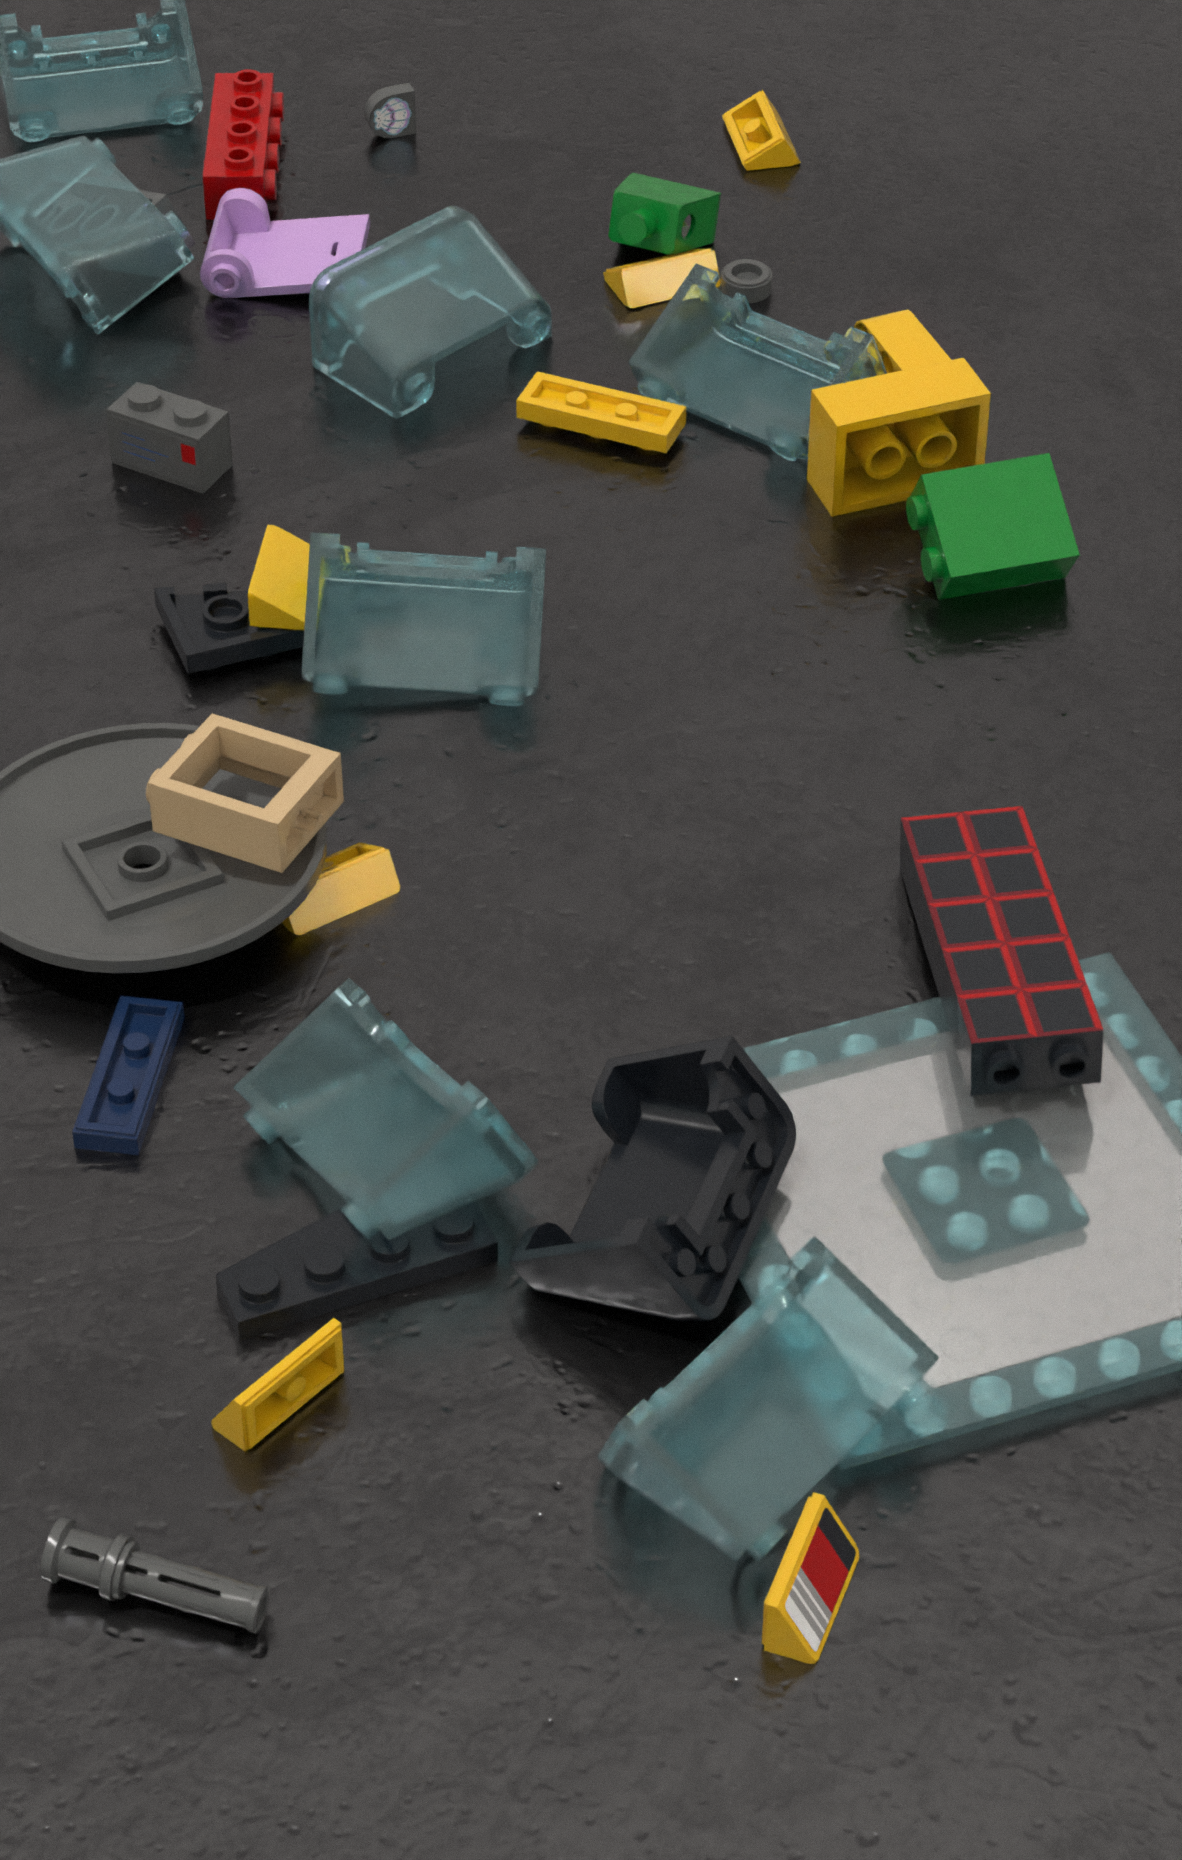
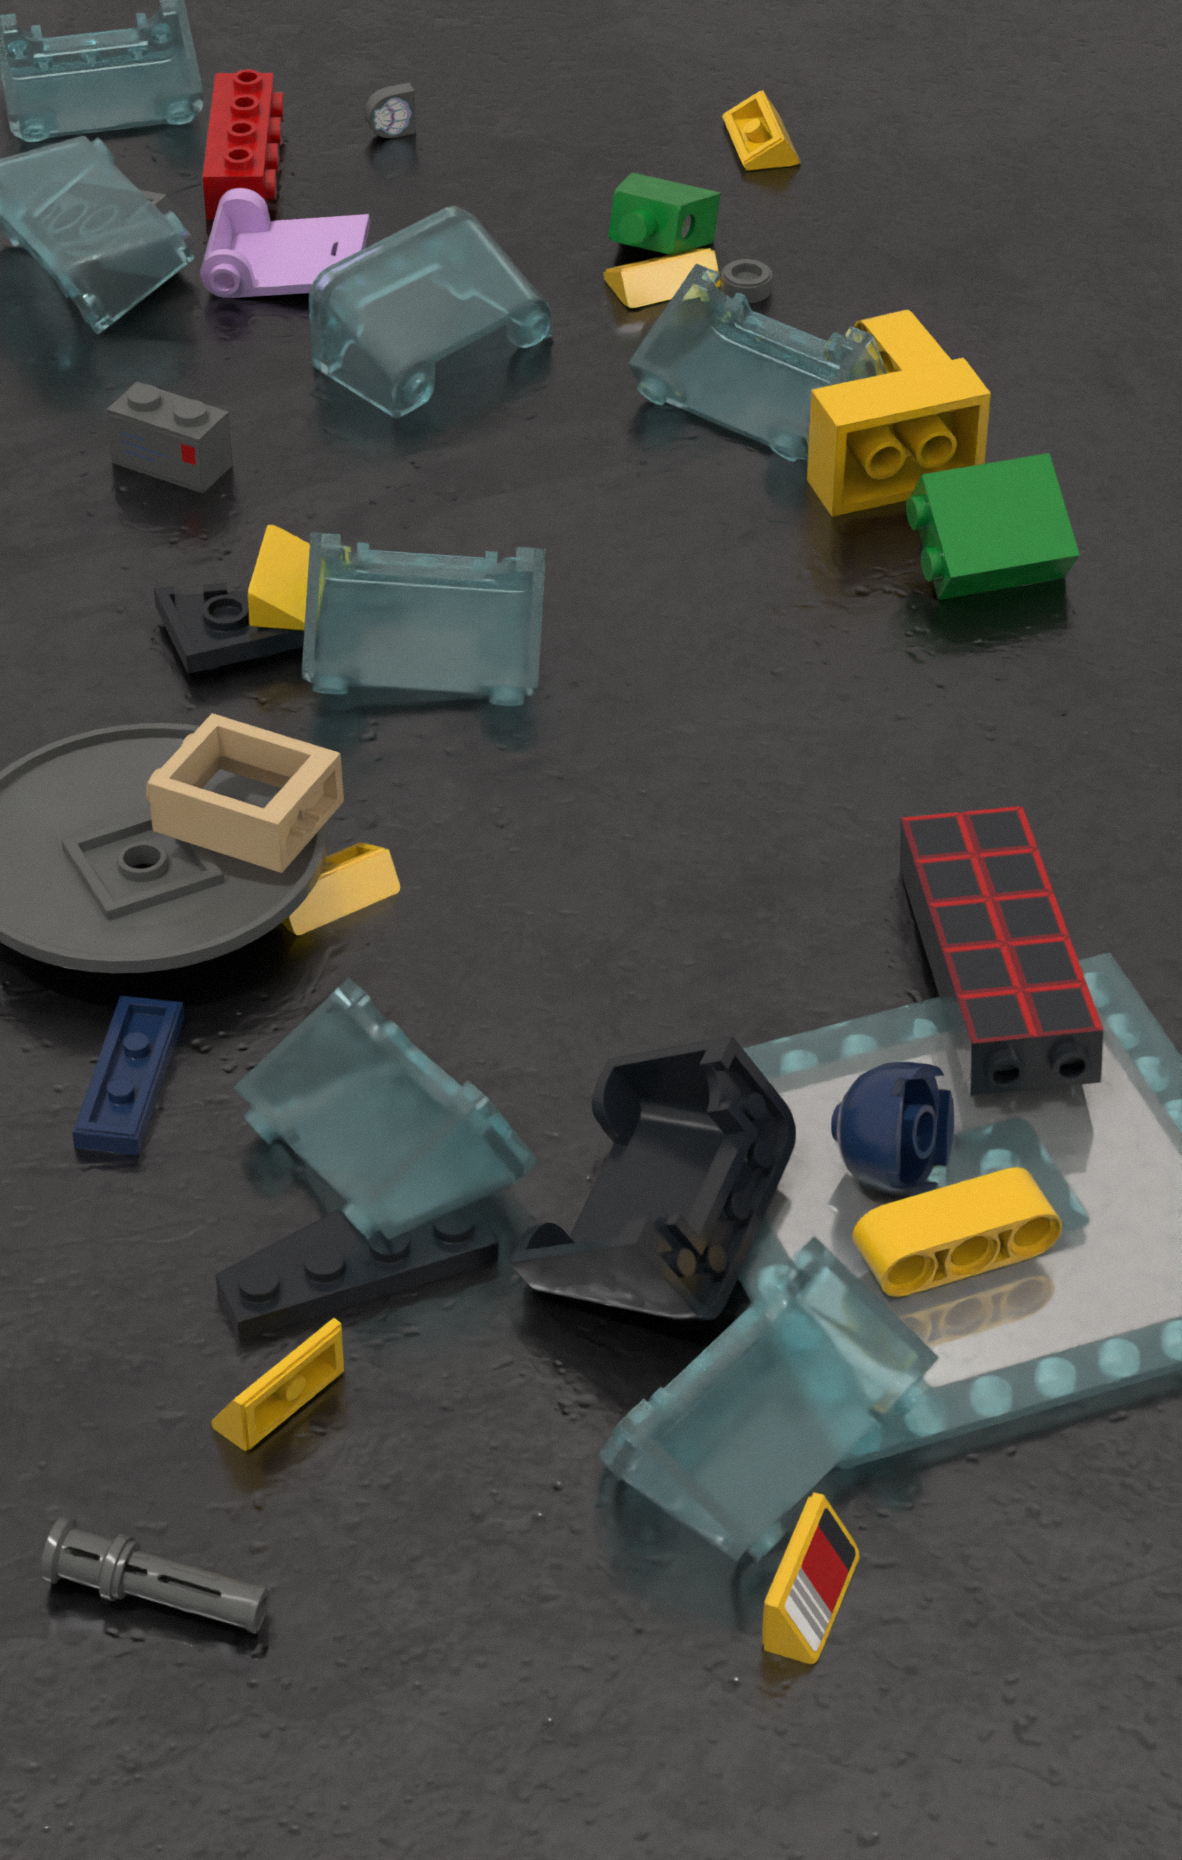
yellow plate [516,371,686,453] -> none
none -> dark blue cylinder [831,1062,954,1198]
none -> yellow beam [852,1167,1063,1297]

